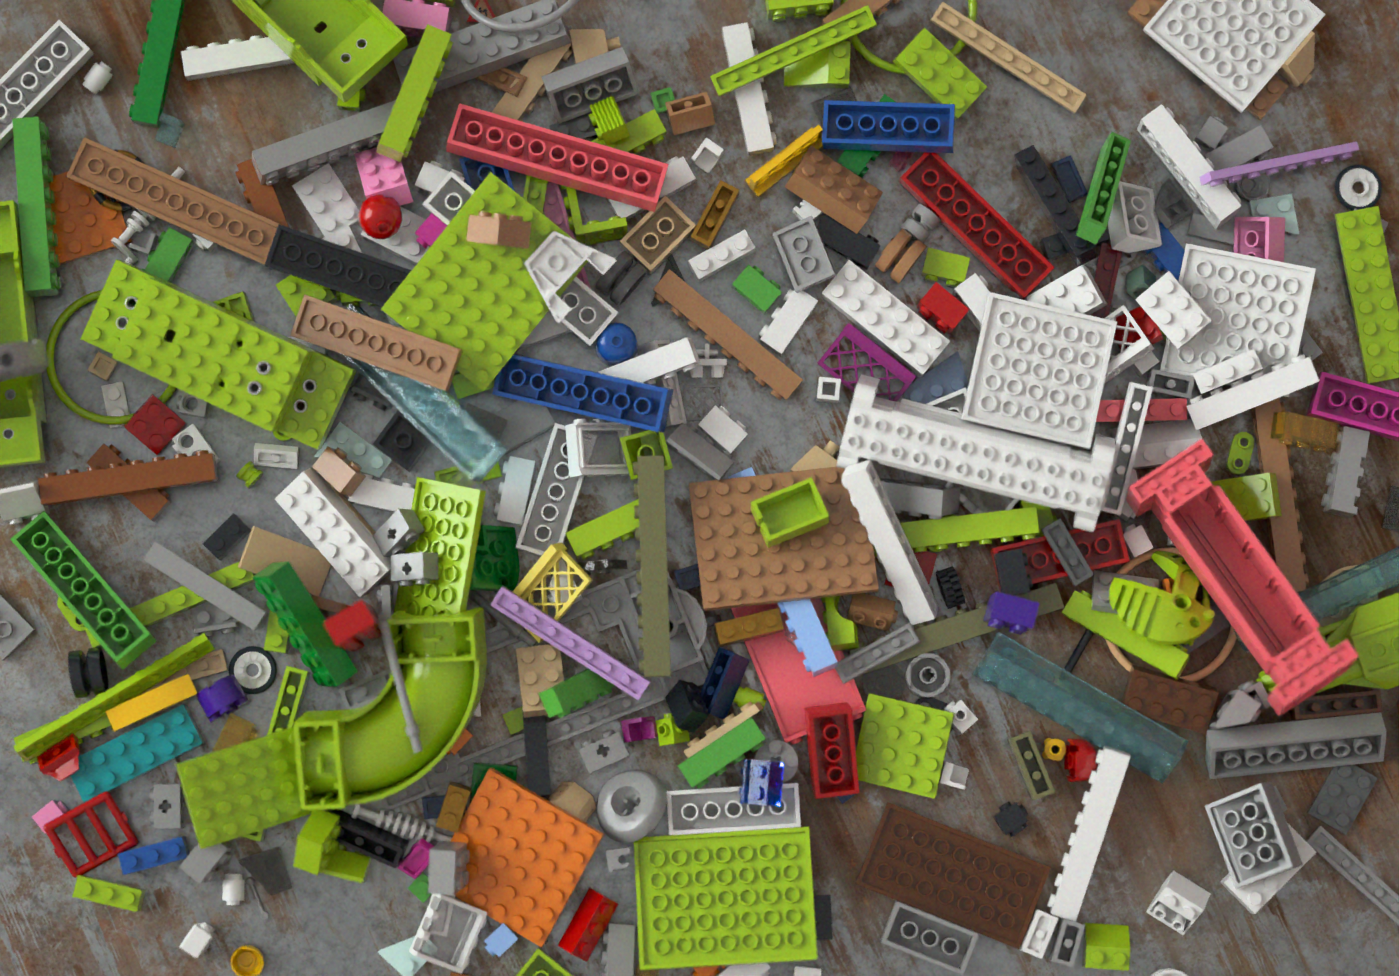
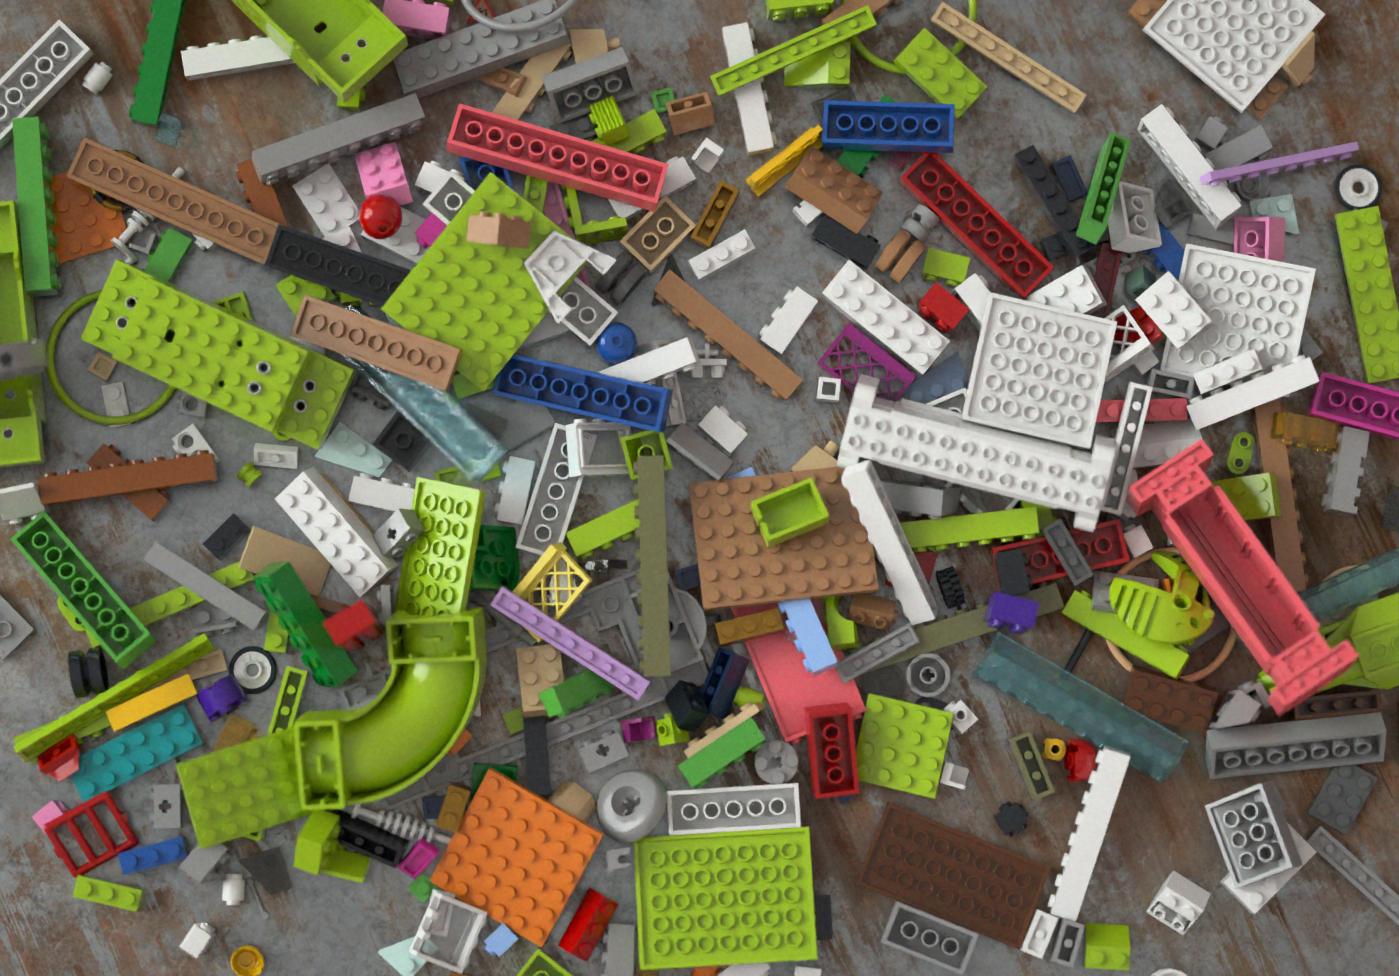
red plate [124,394,186,455] -> none
brick [312,446,366,497] -> none
lime brick [376,24,453,162] -> none
light grey bar [379,621,422,753] -> none
light grey brick [391,552,438,586] -> none
light grey brick [428,841,470,895] -> none
bright green brick [732,264,782,315] -> none
clear blue brick [739,759,784,807] -> none
light grey plate [772,216,837,293] -> none

